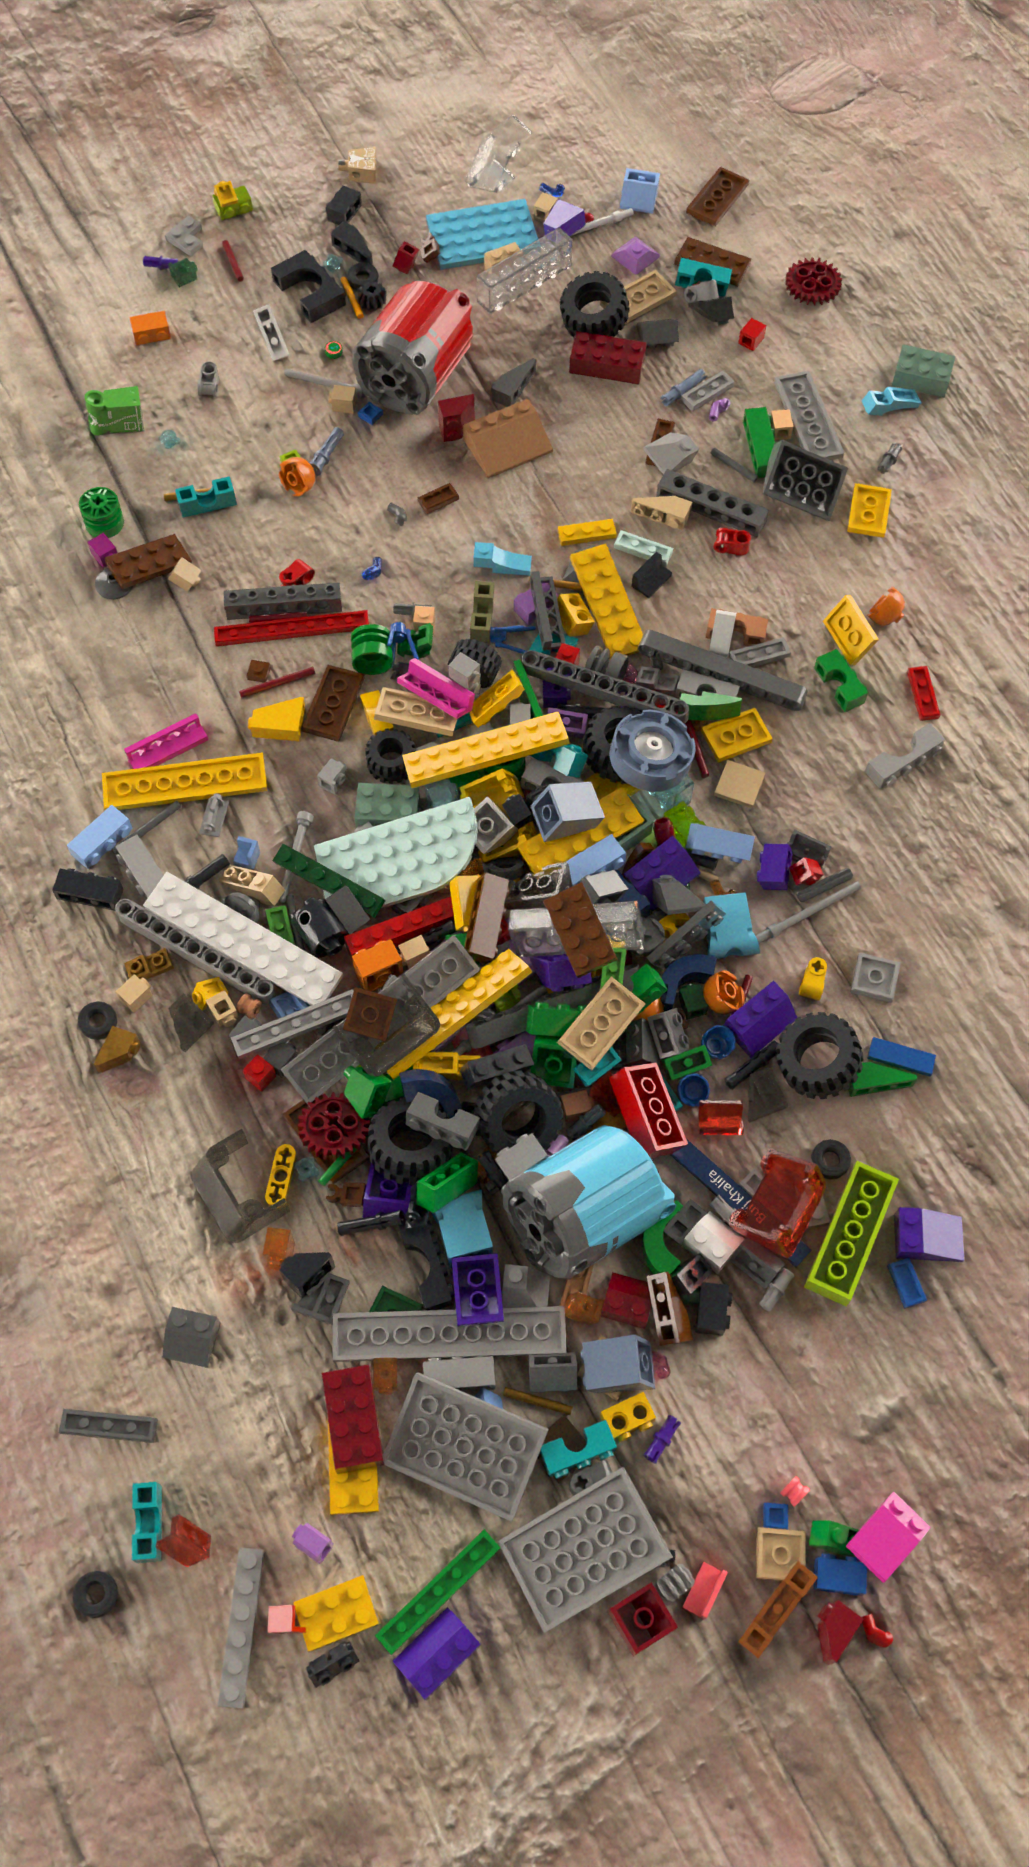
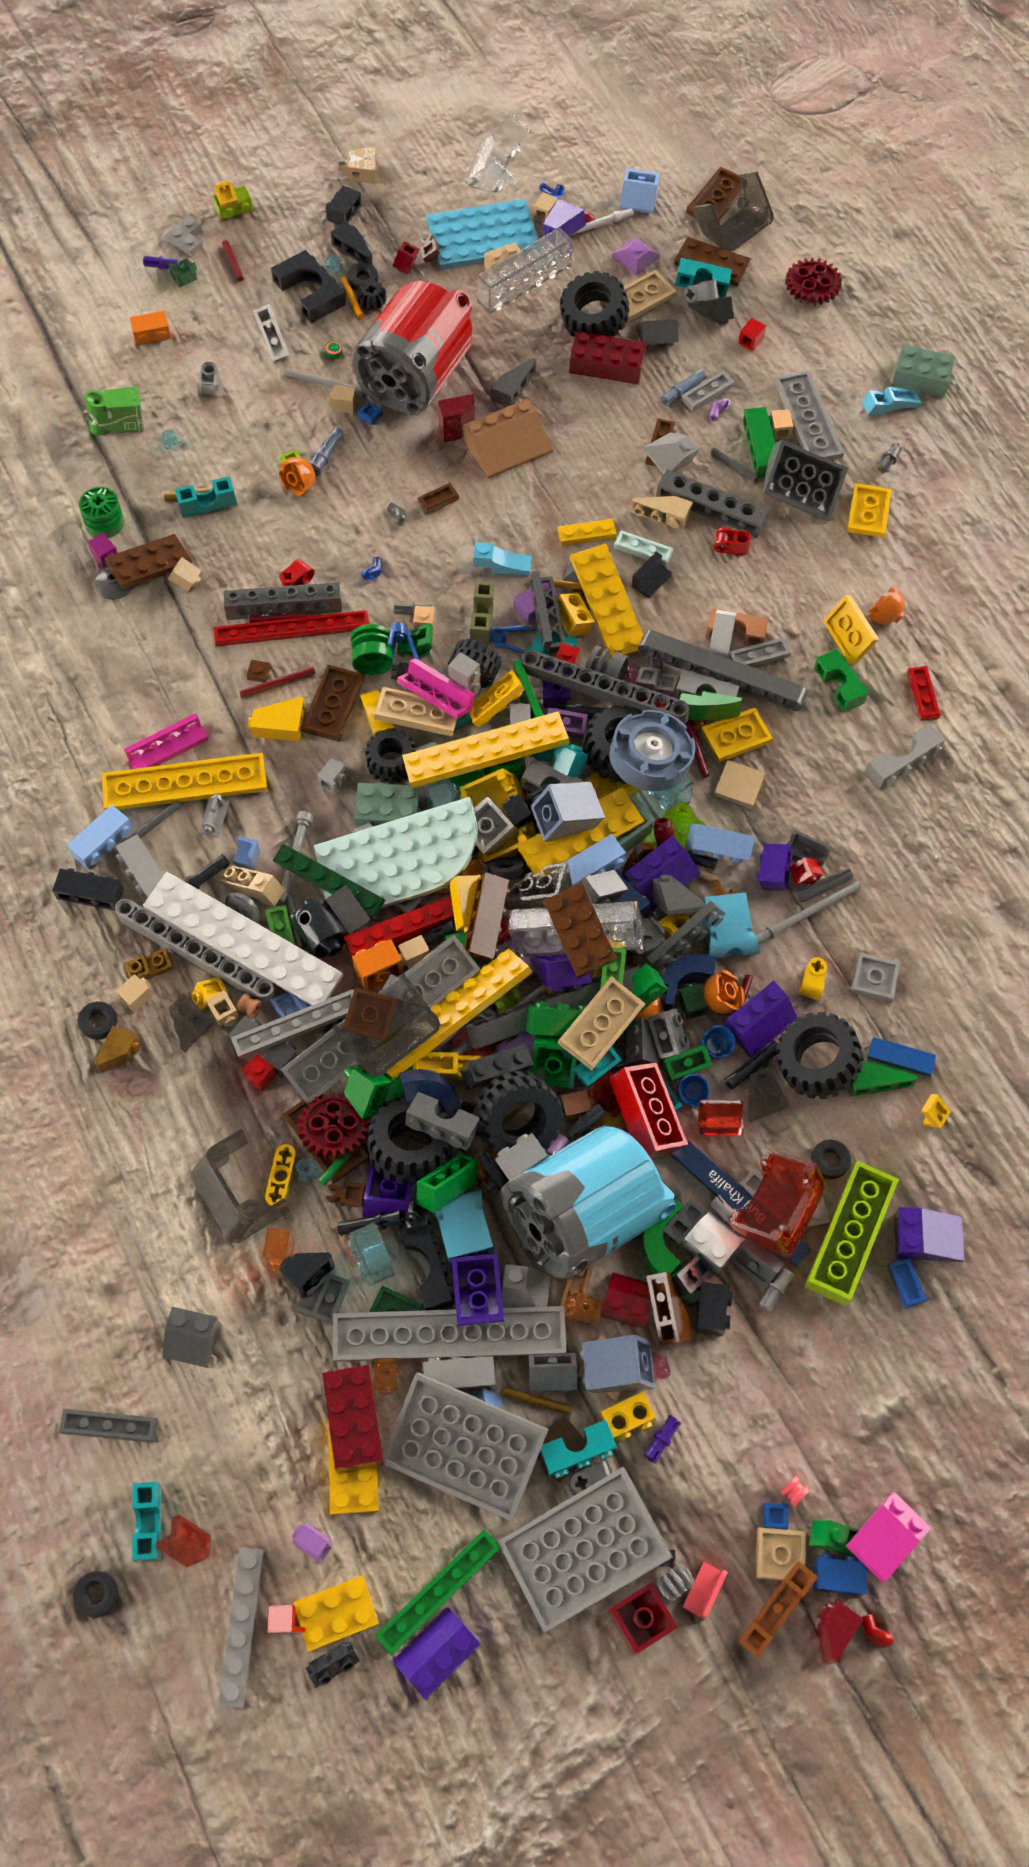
none -> clear light blue brick [347,1222,395,1286]
none -> clear smoke windscreen [693,171,774,251]
none -> yellow bracket [921,1094,951,1128]

